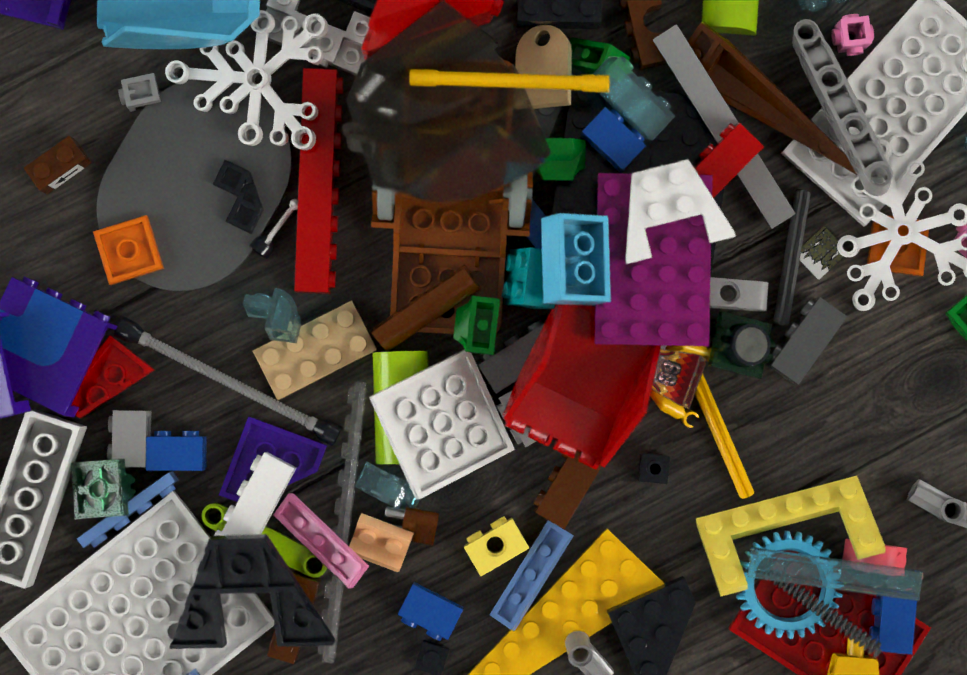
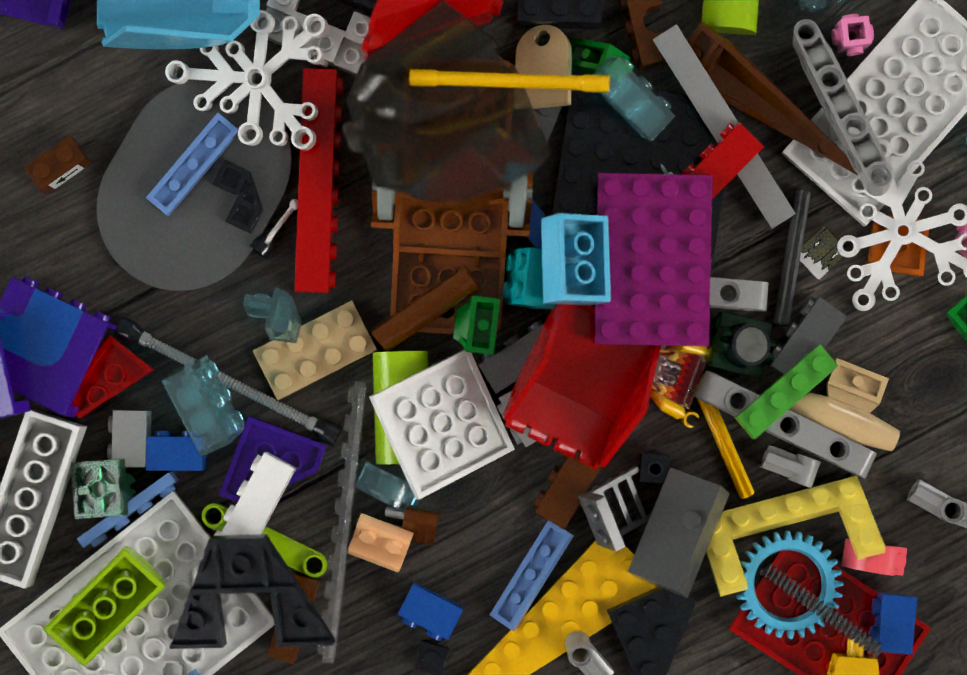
orange tile [93,215,164,285] -> none
light grey bracket [118,73,161,112] -> none
bright pink tile [273,493,369,588] -> none
light yellow brick [464,516,529,576] -> none
green slope [529,138,586,180] -> none
blue brick [580,107,646,173] -> none
white wing [625,160,736,264] -> none
clear light blue plate [747,547,923,601] -> none
none -> lime brick [42,546,166,667]
none -> medium blue plate [146,113,239,217]
none -> clear light blue brick [162,355,244,457]
none -> dark grey plate [578,466,653,552]
none -> dark grey brick [628,468,730,598]
none -> light grey beam [694,371,877,479]
none -> bright green plate [734,344,838,439]
none -> light grey piece [760,445,821,488]
none -> tan plate [789,358,900,451]

